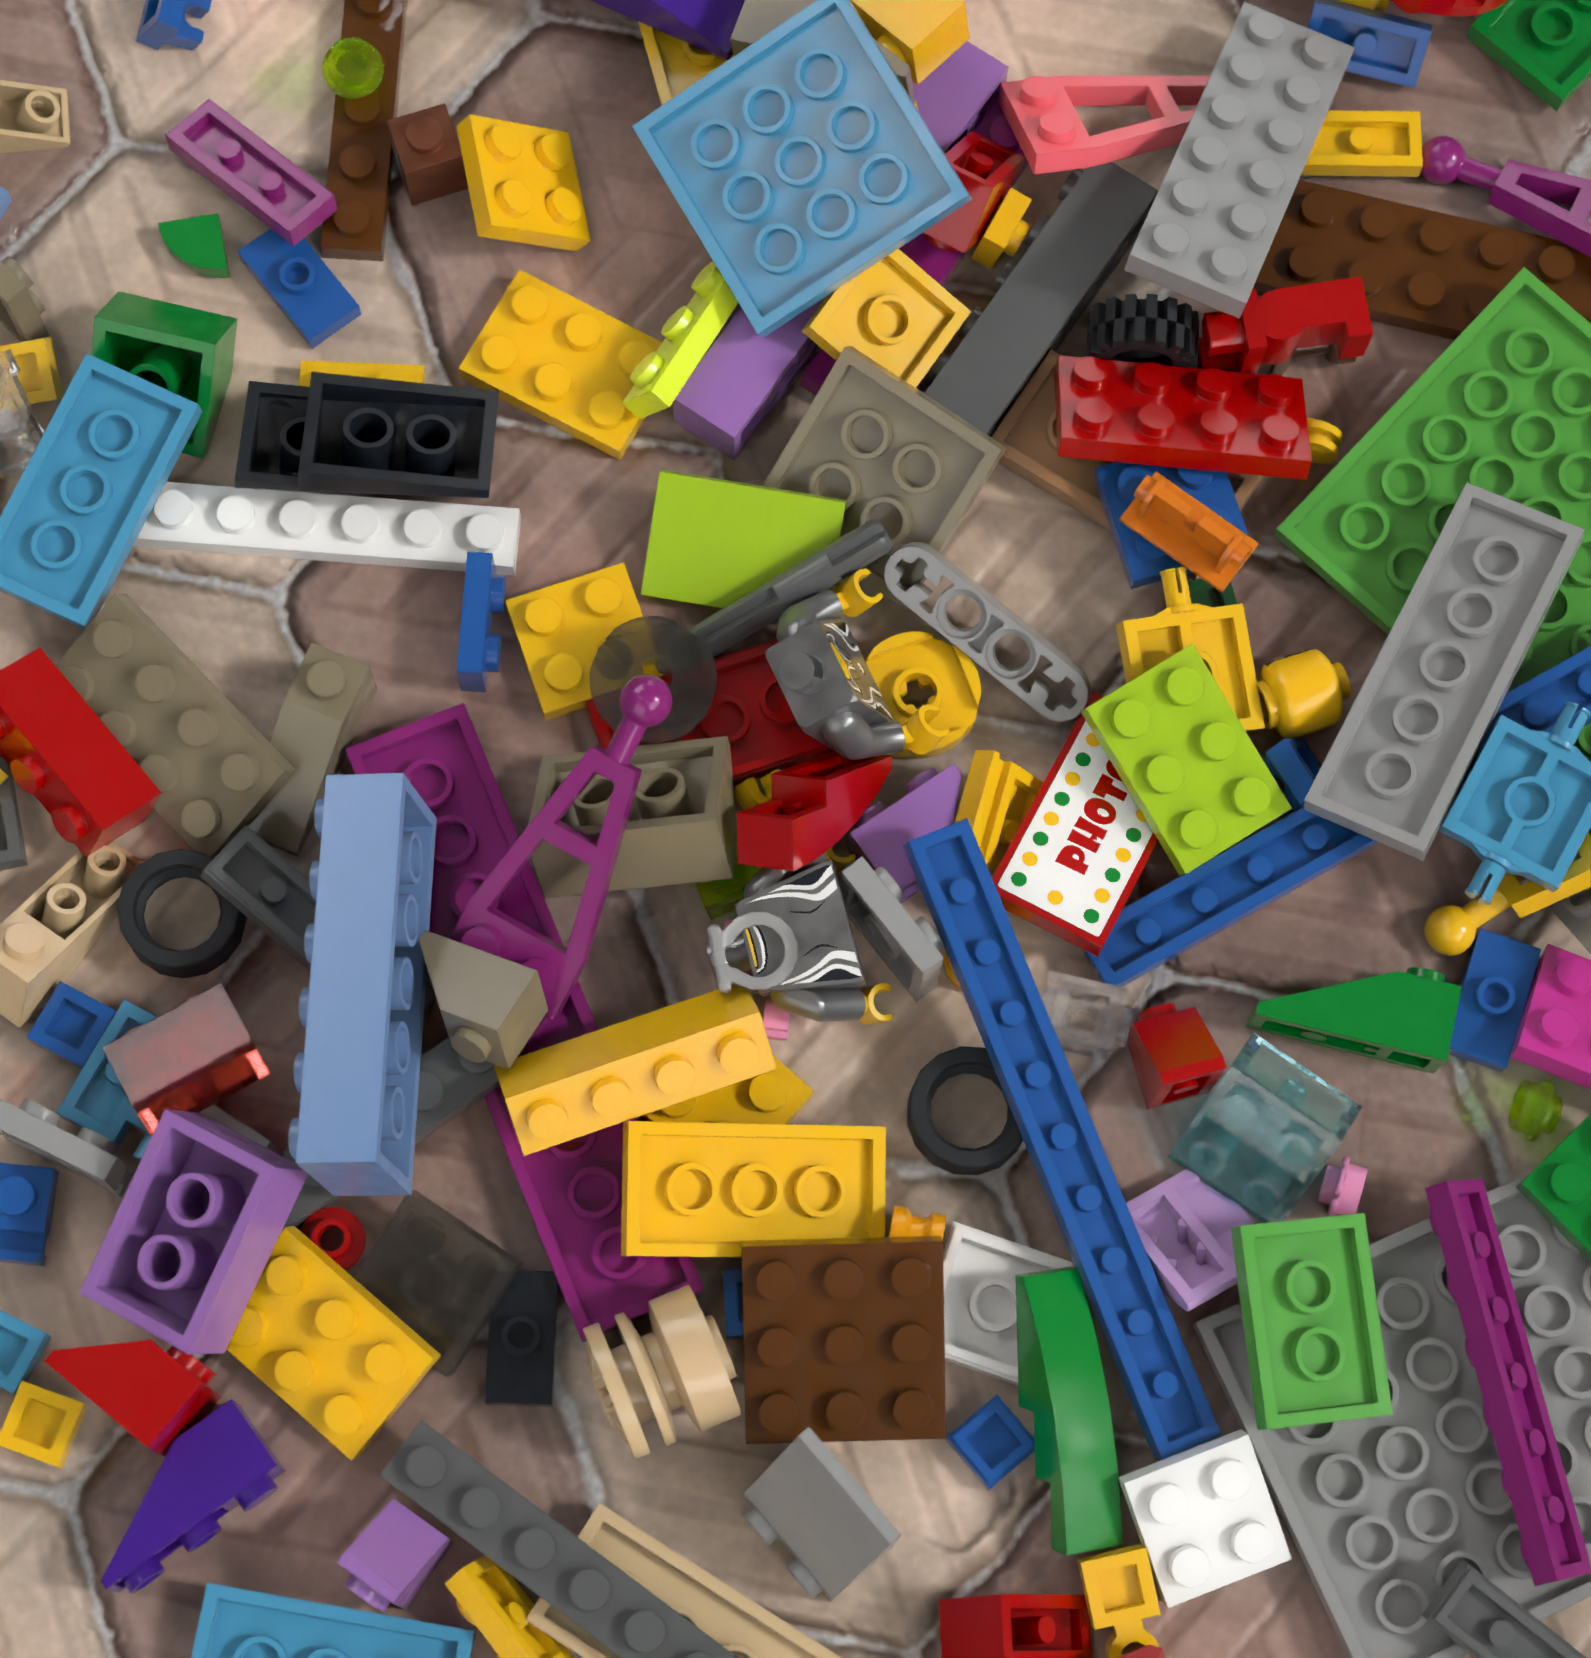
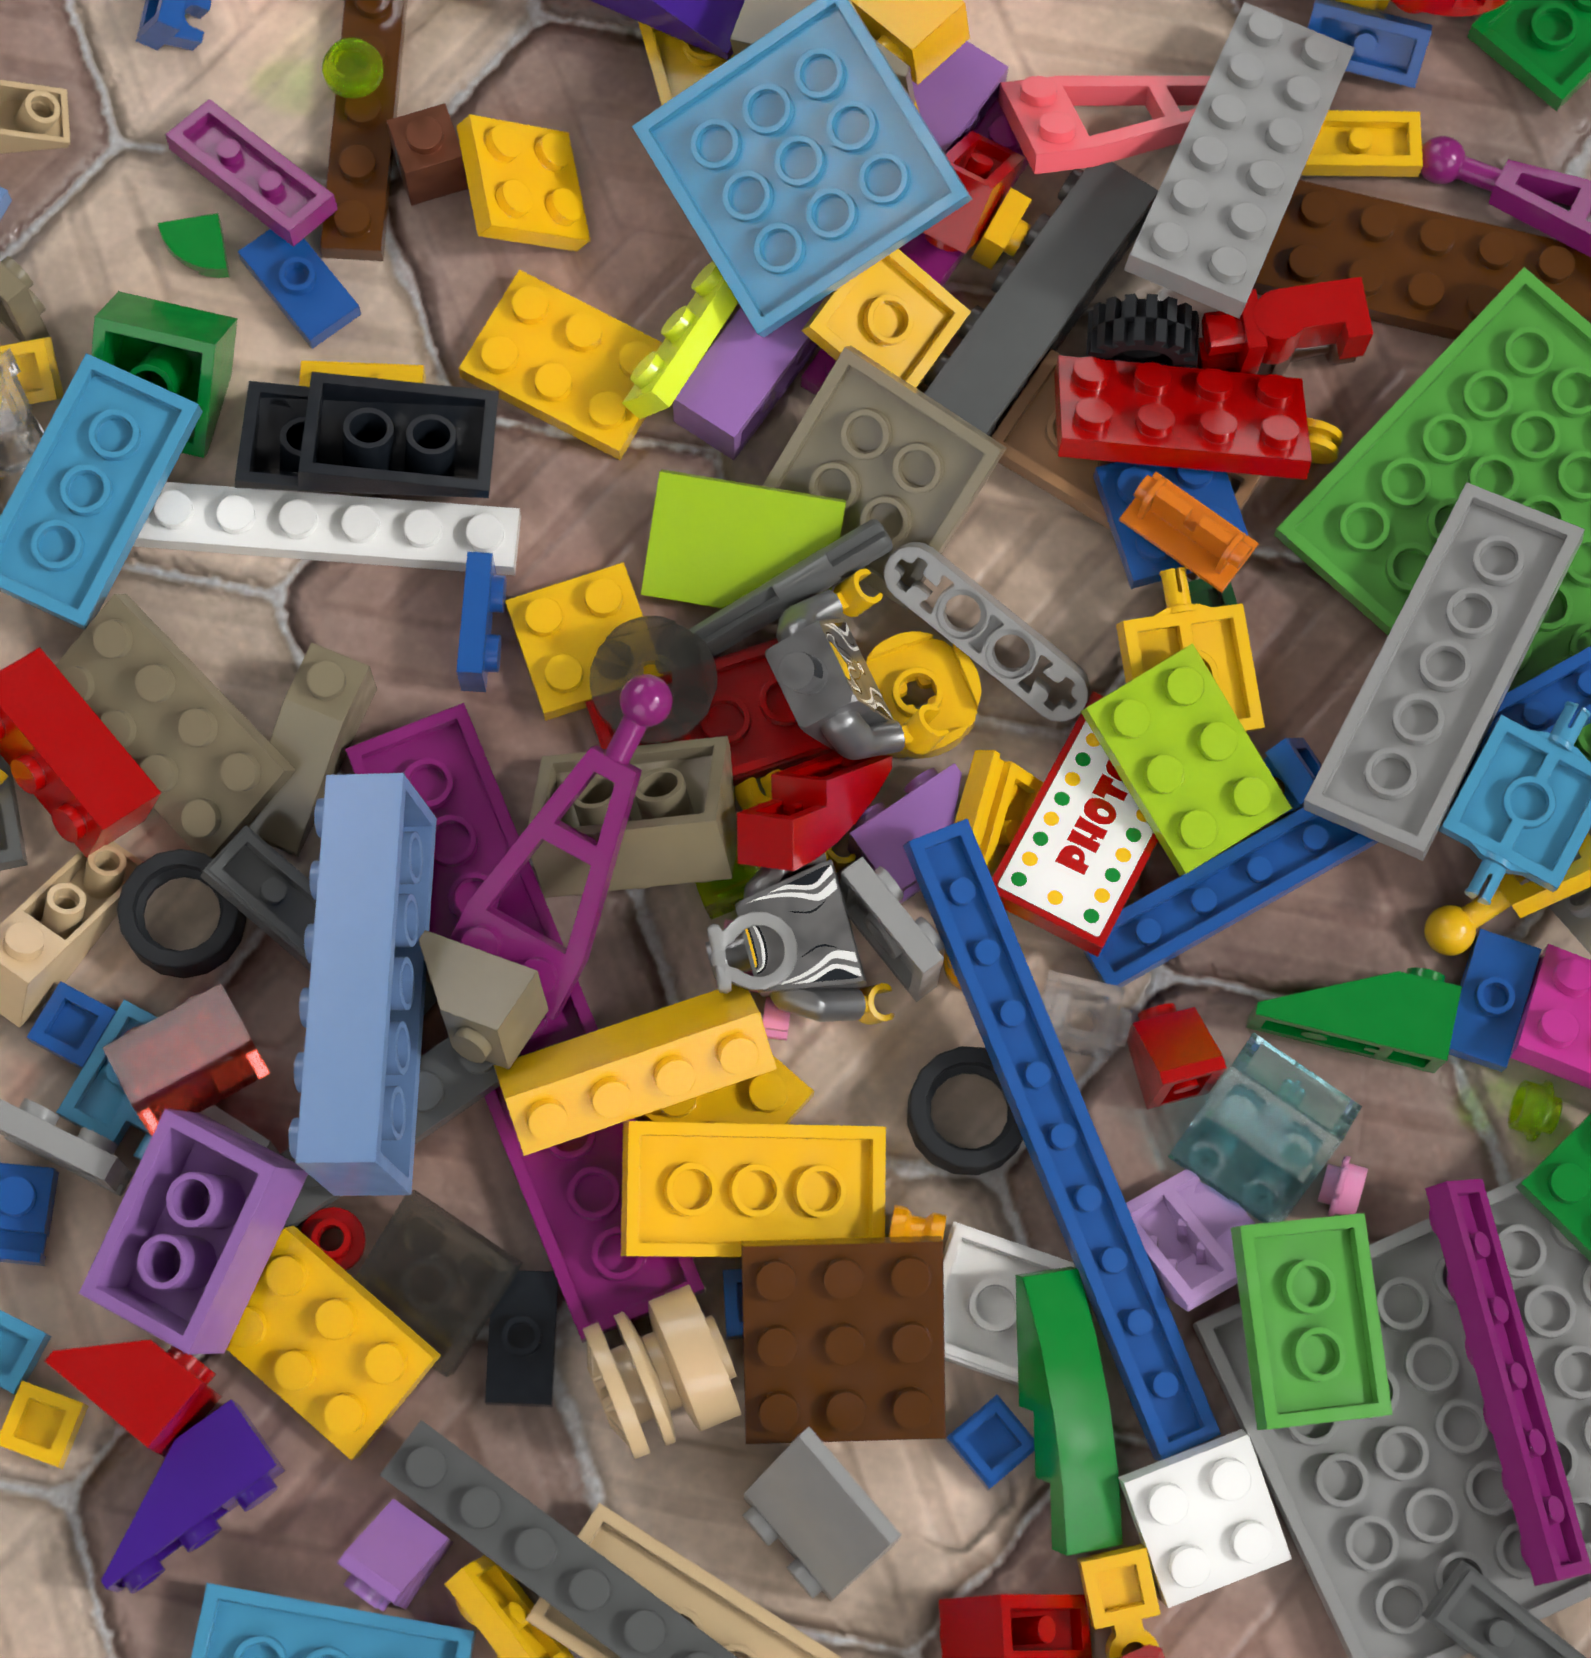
yellow head [1257,649,1351,738] -> none

